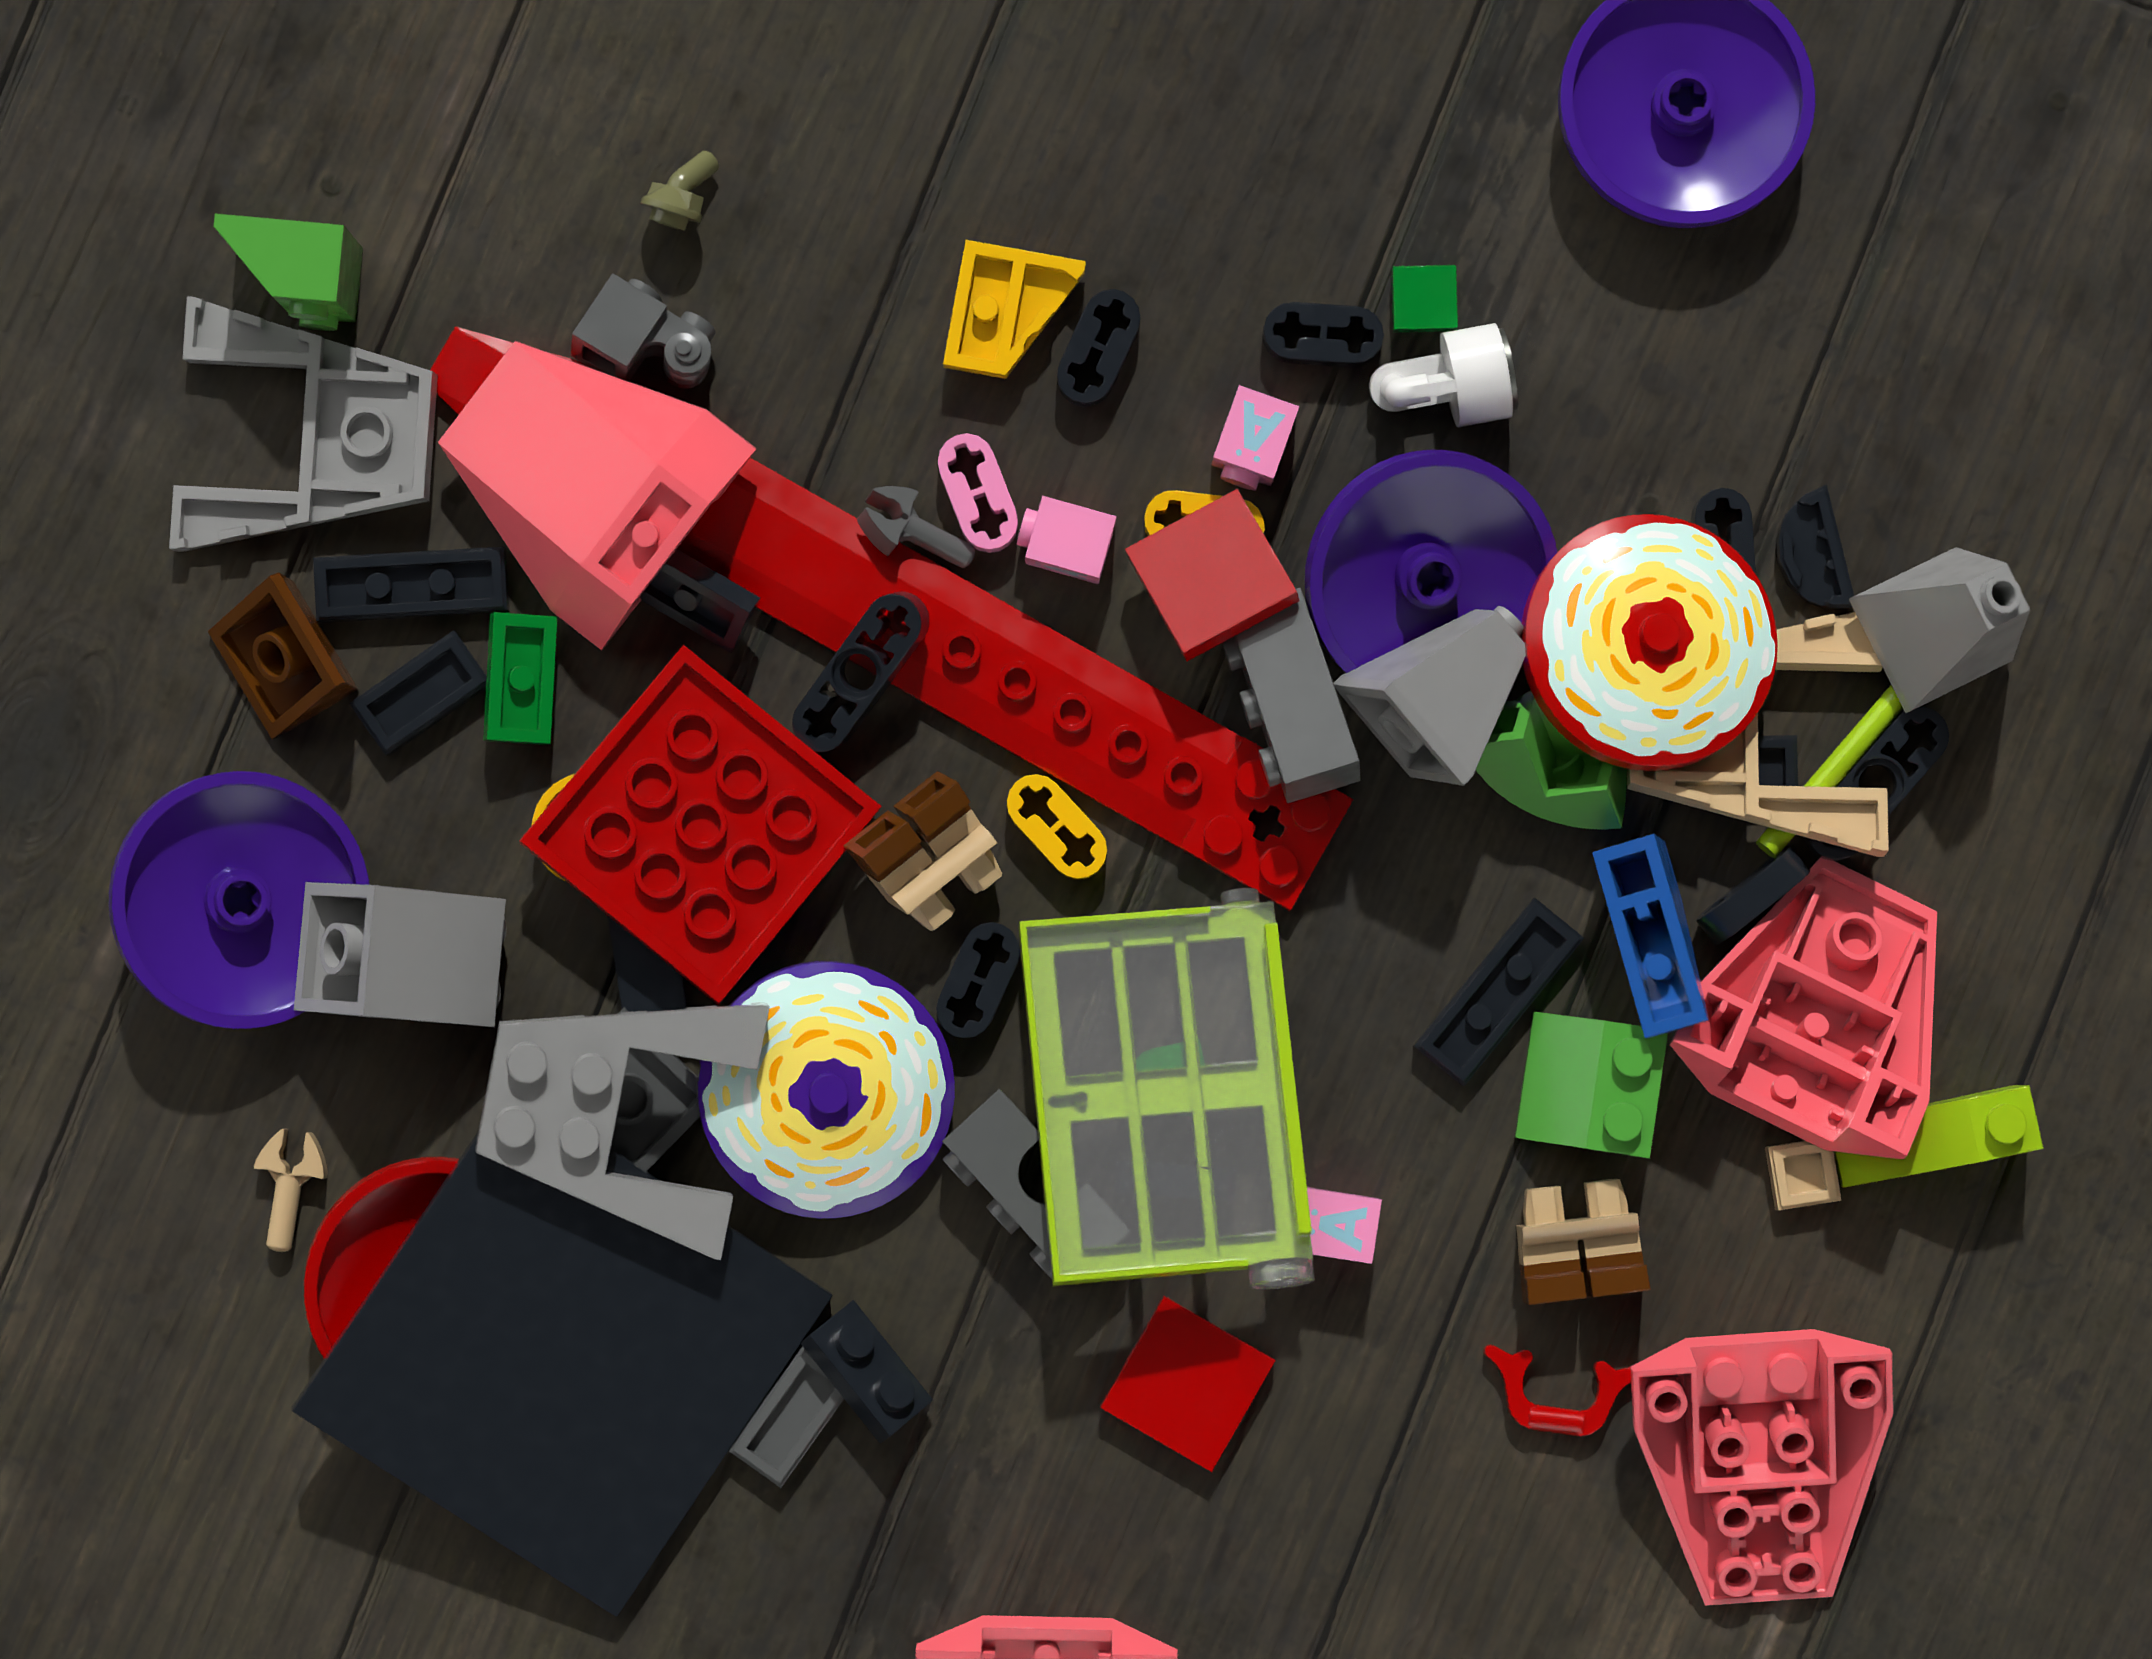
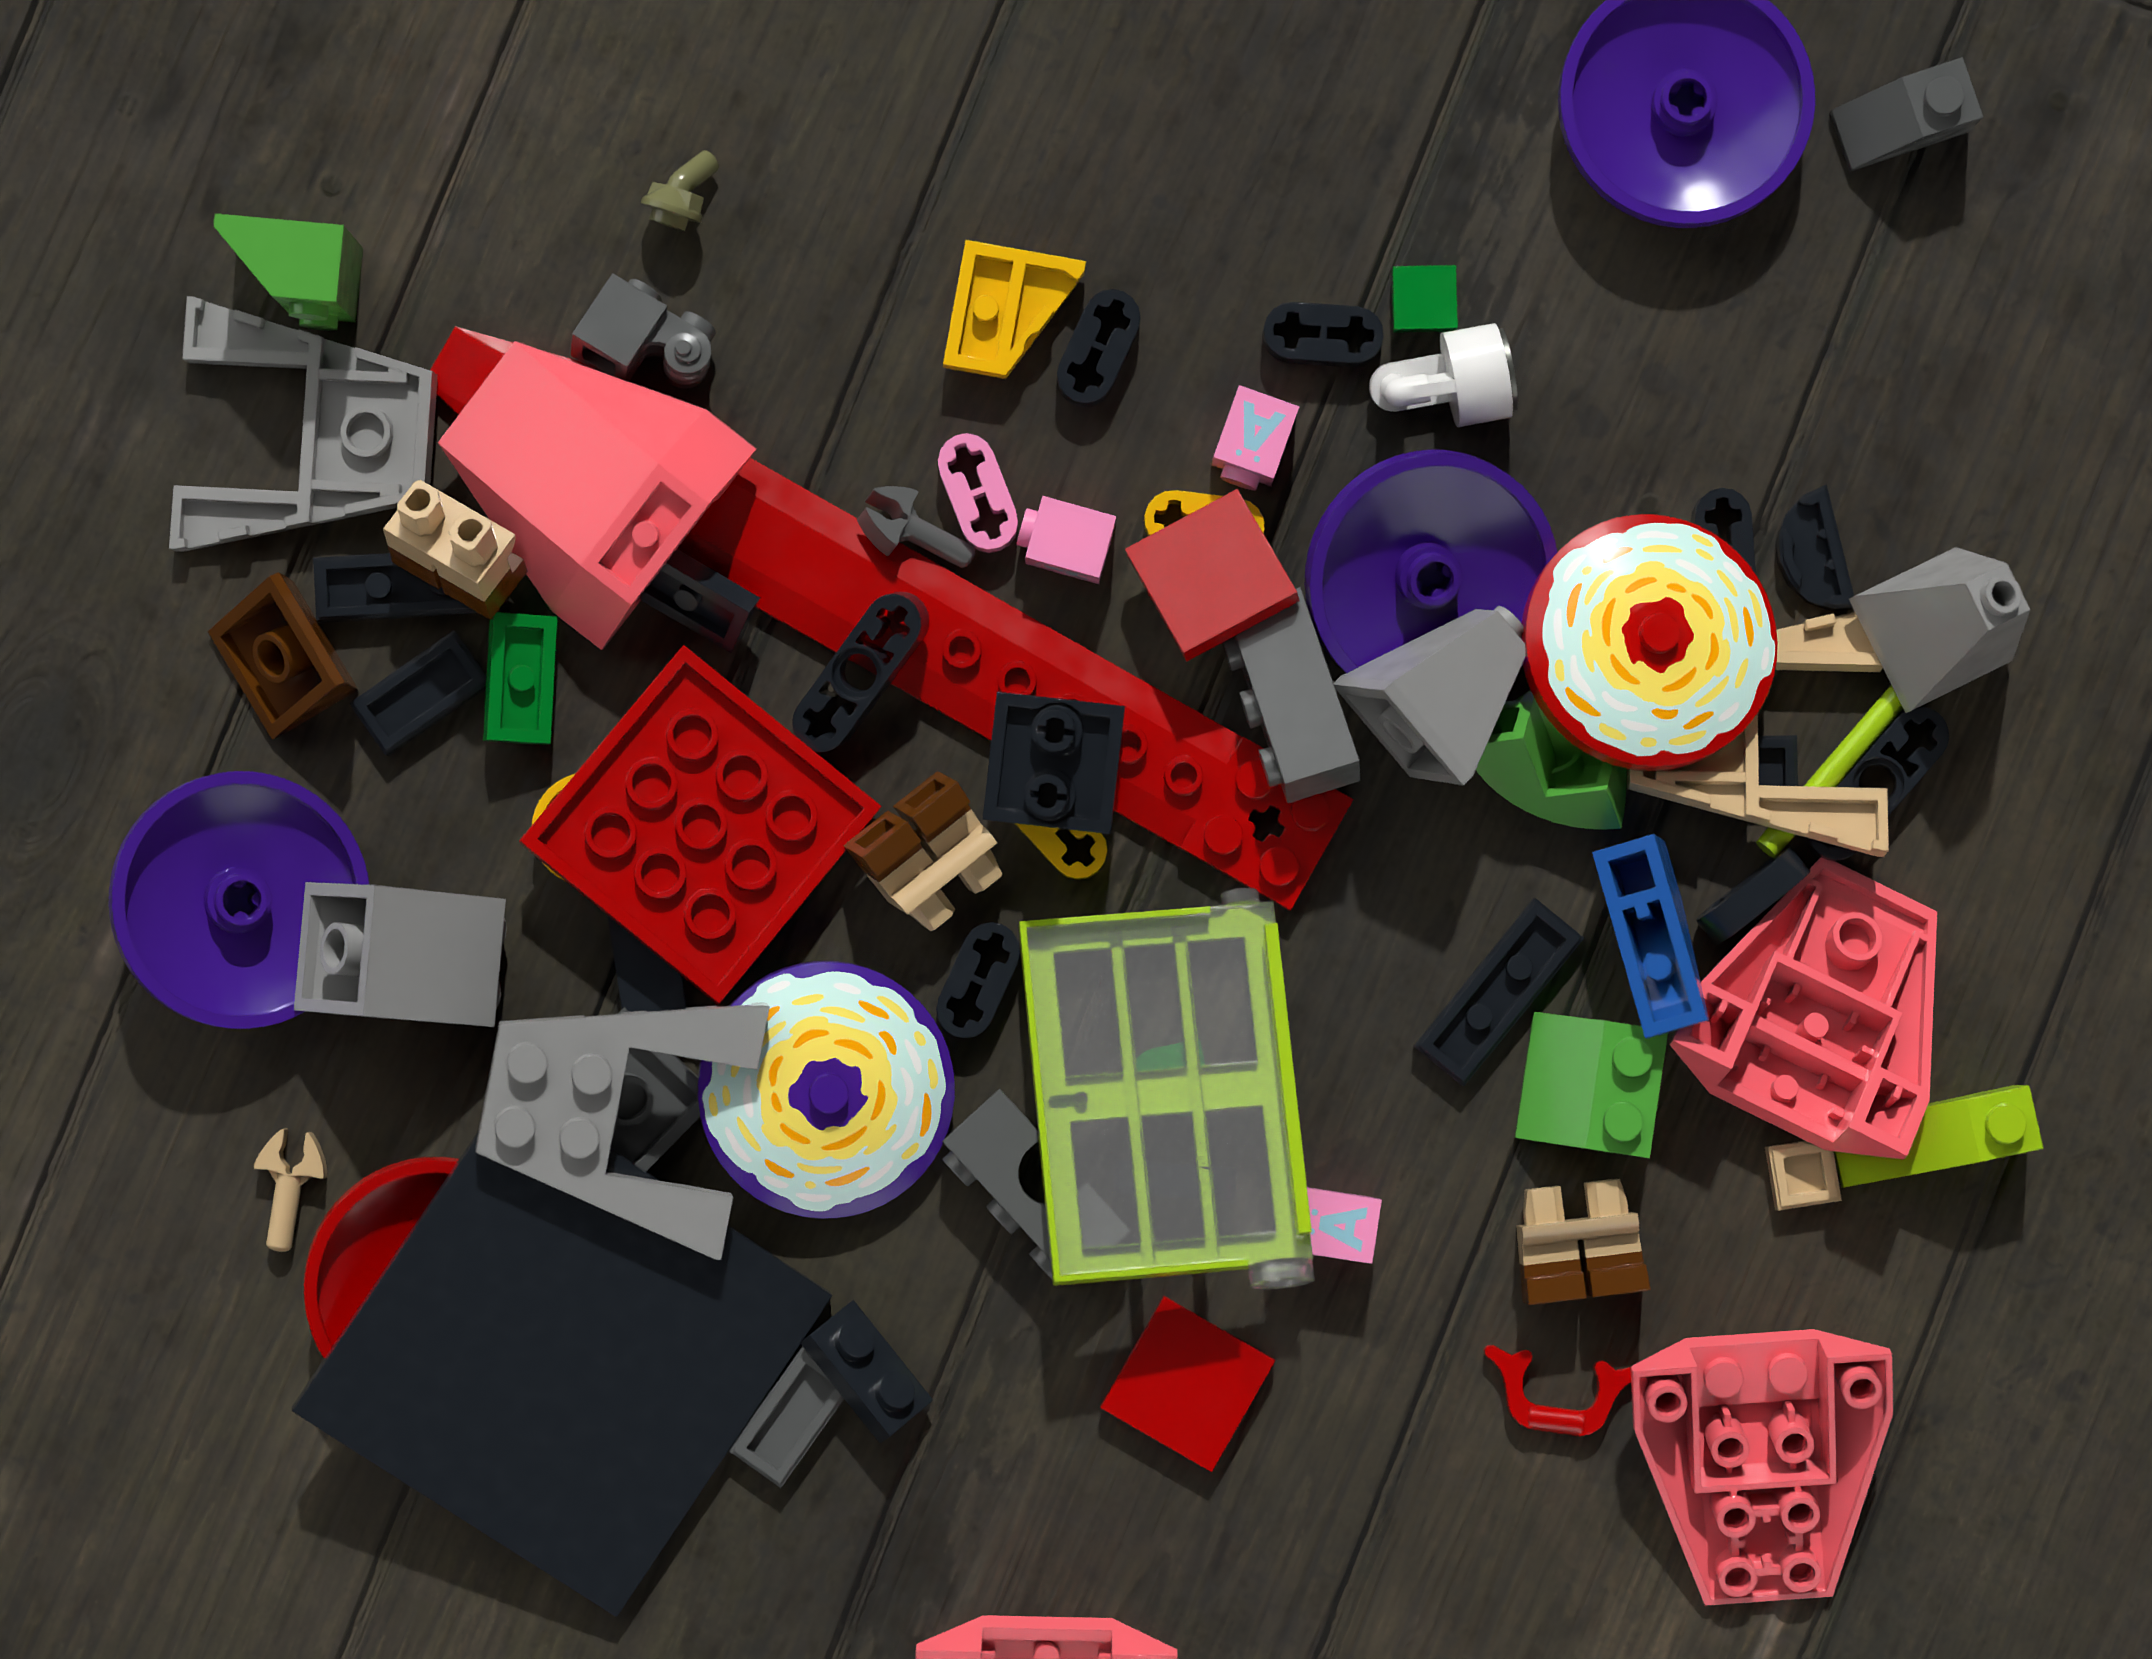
none -> tan hips [383,480,527,620]
none -> black plate [982,692,1125,834]
none -> dark grey slope [1829,57,1983,171]

